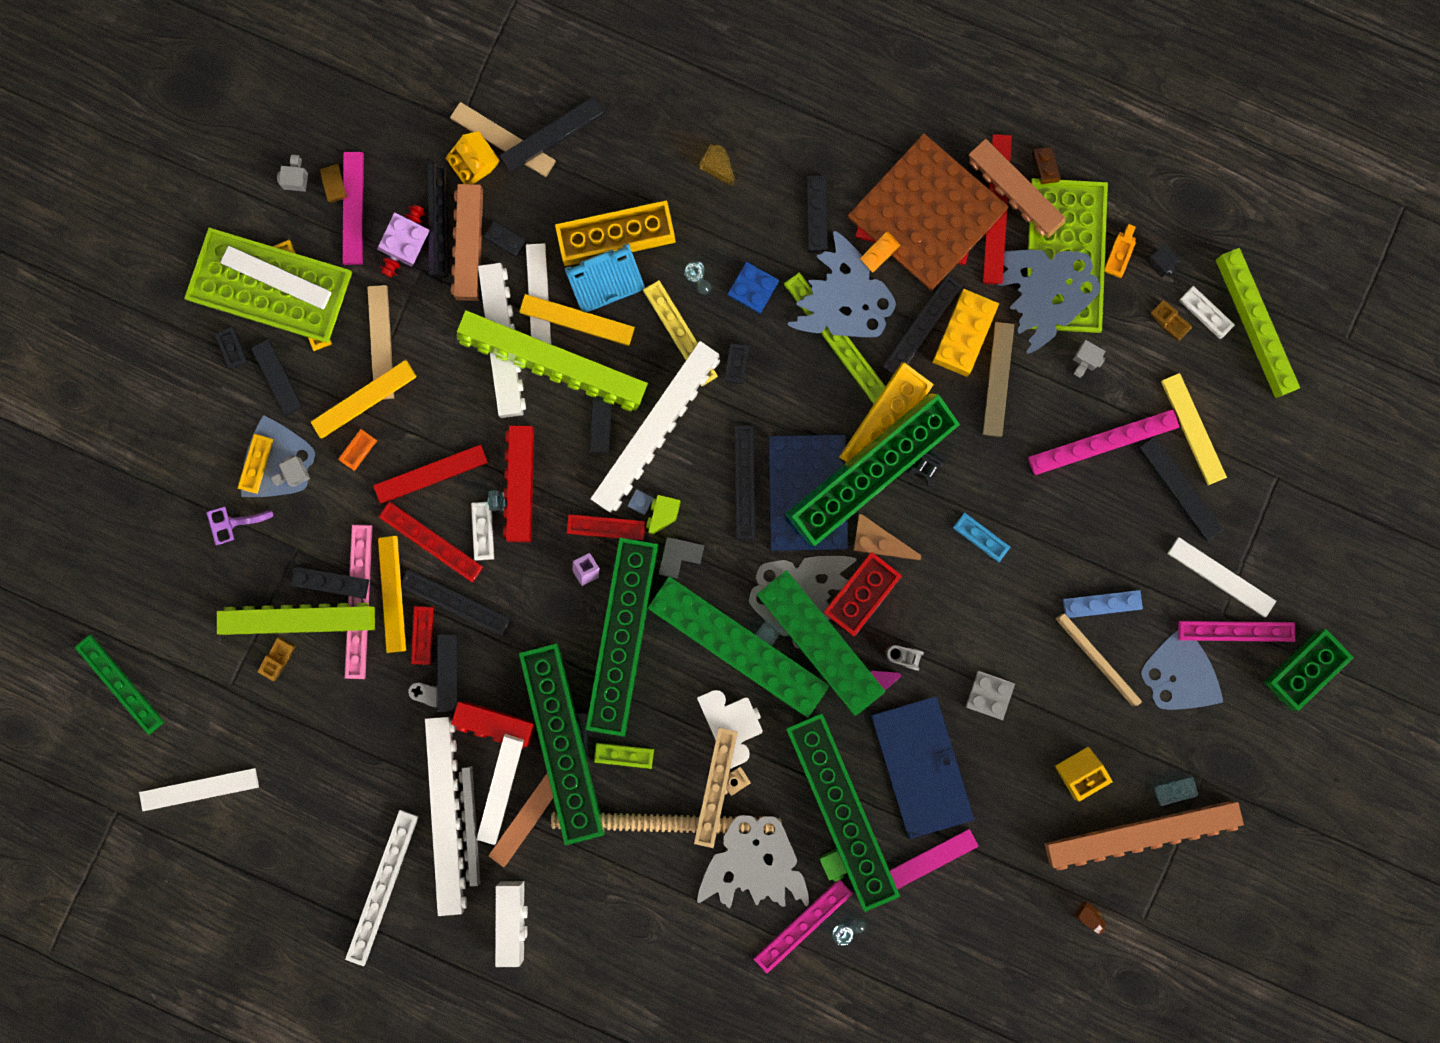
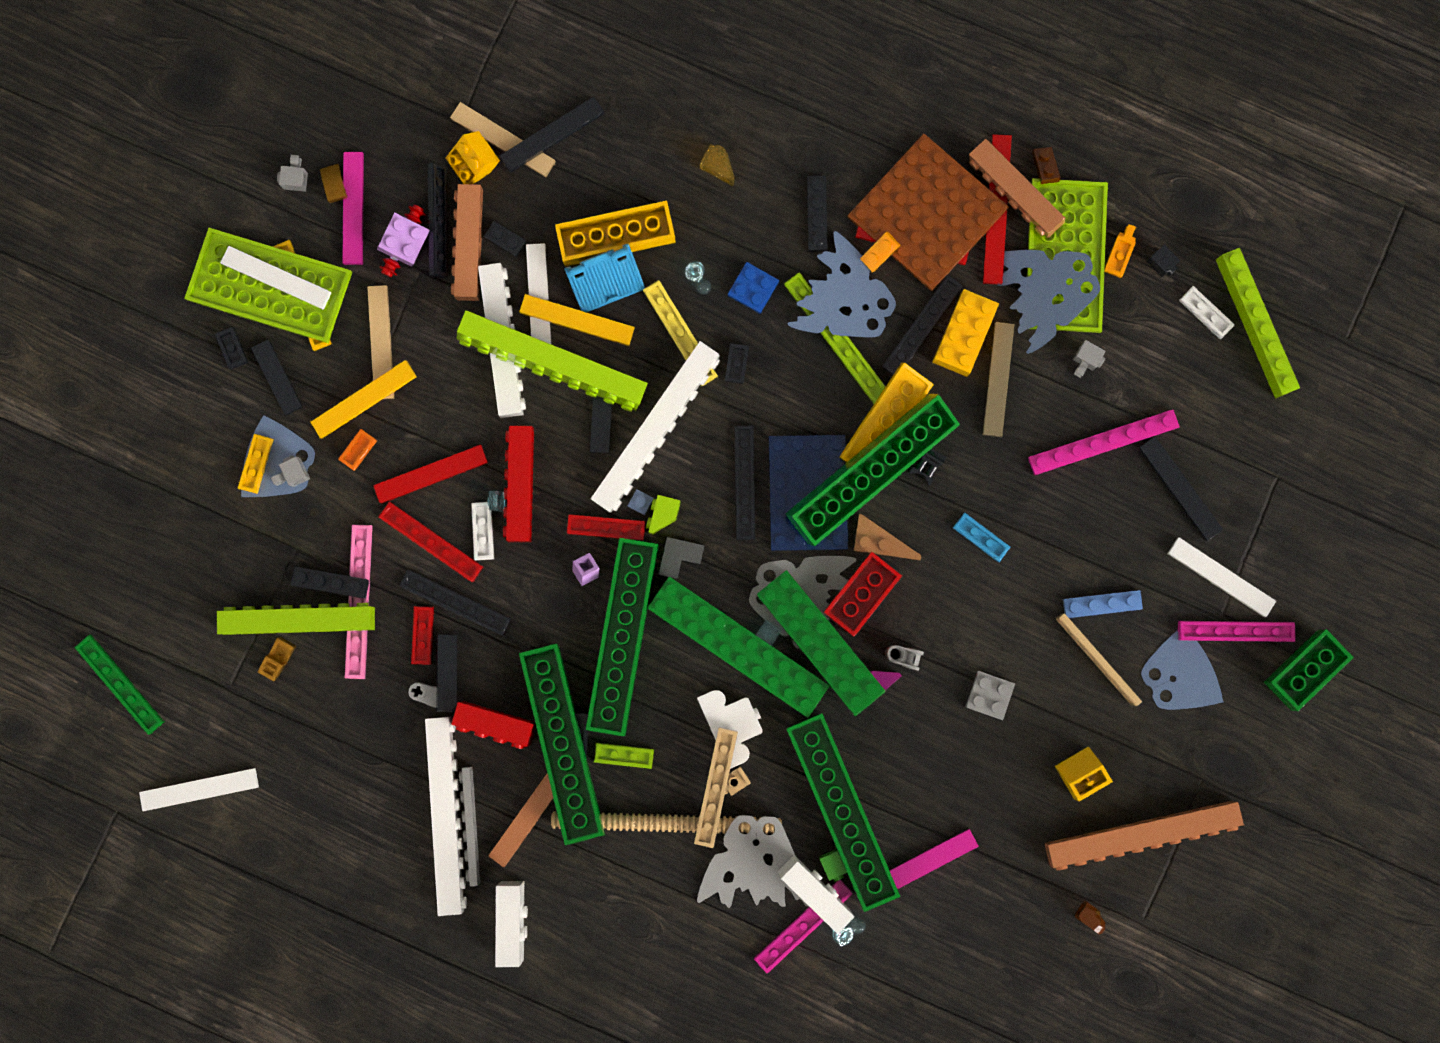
medium lavender piece [206,507,273,545] -> none
white plate [345,810,419,966] -> none
yellow tile [378,536,406,653] -> none
white tile [477,734,524,845] -> none
dark blue door [871,696,974,839] -> none
pearl gold slope [1151,300,1192,342] -> none
clear light blue plate [1154,777,1198,806] -> none
light yellow tile [1161,373,1227,485] -> none
none -> white brick [778,855,854,934]

